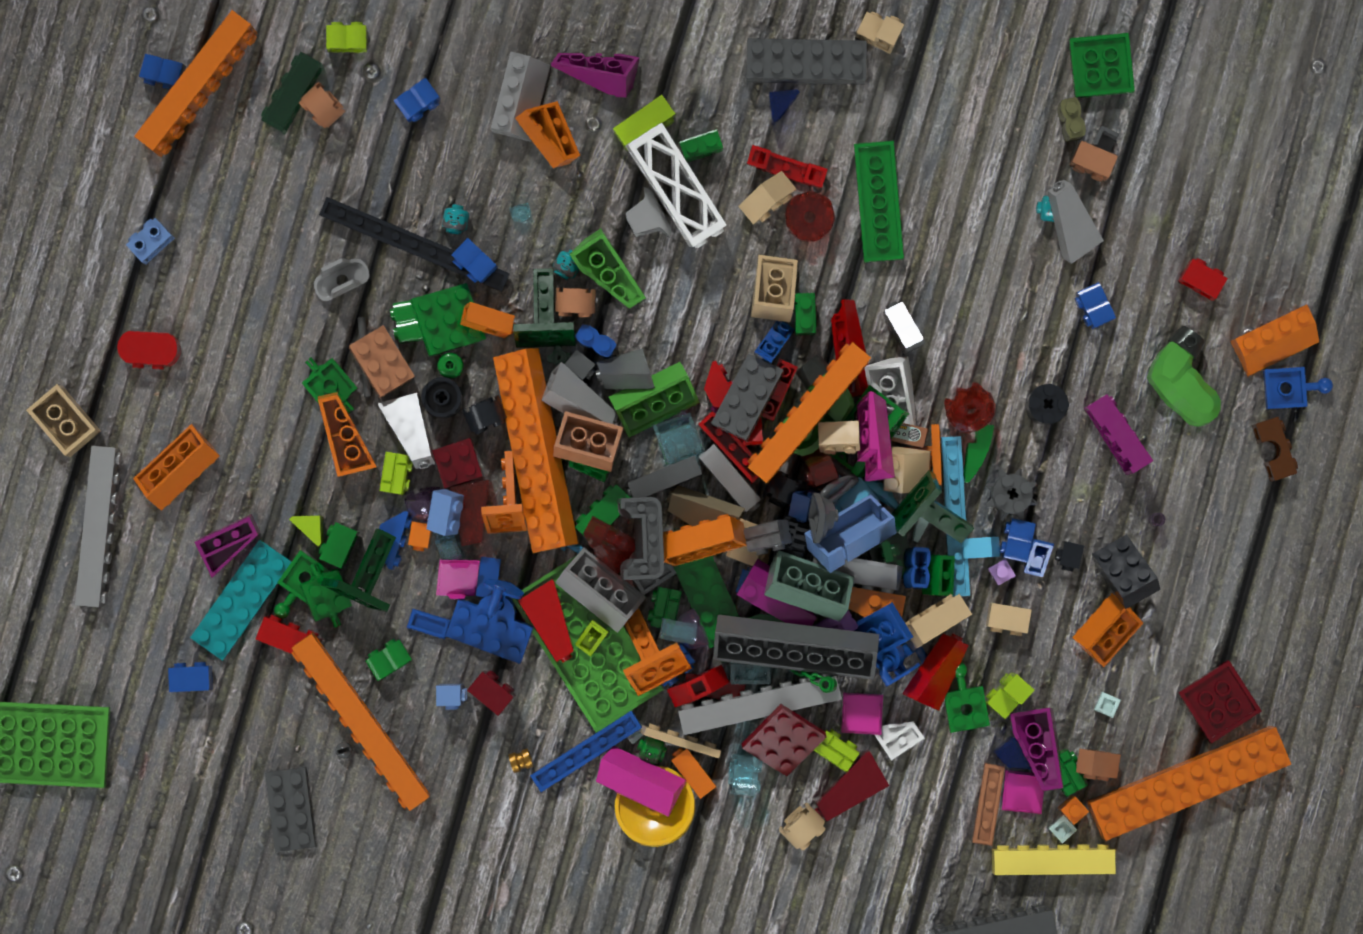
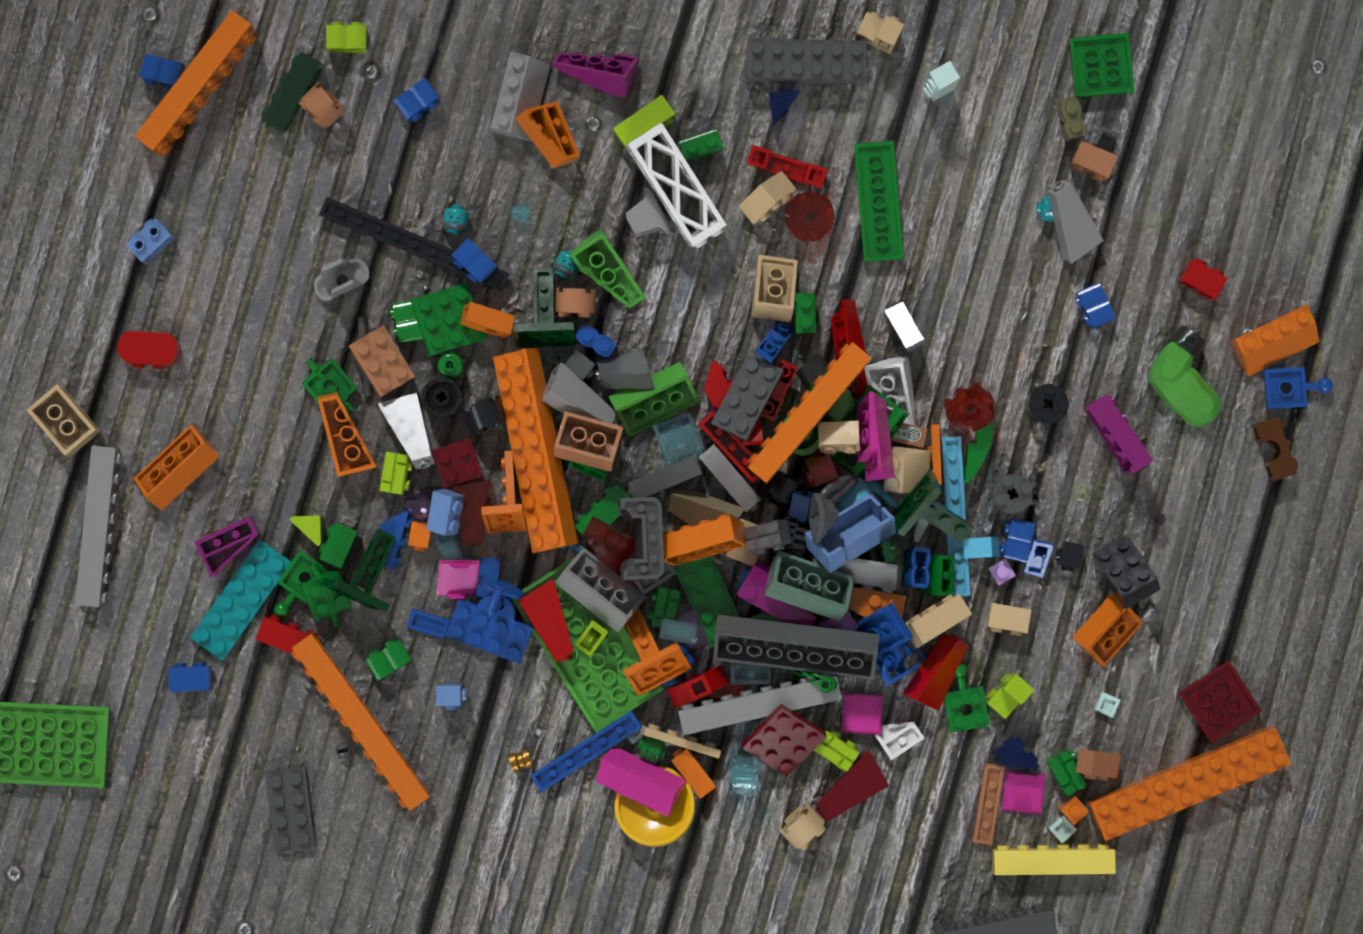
dark red brick [467,670,516,716] -> none
magenta wedge [1010,708,1063,791] -> none
none -> light aqua brick [923,61,960,101]

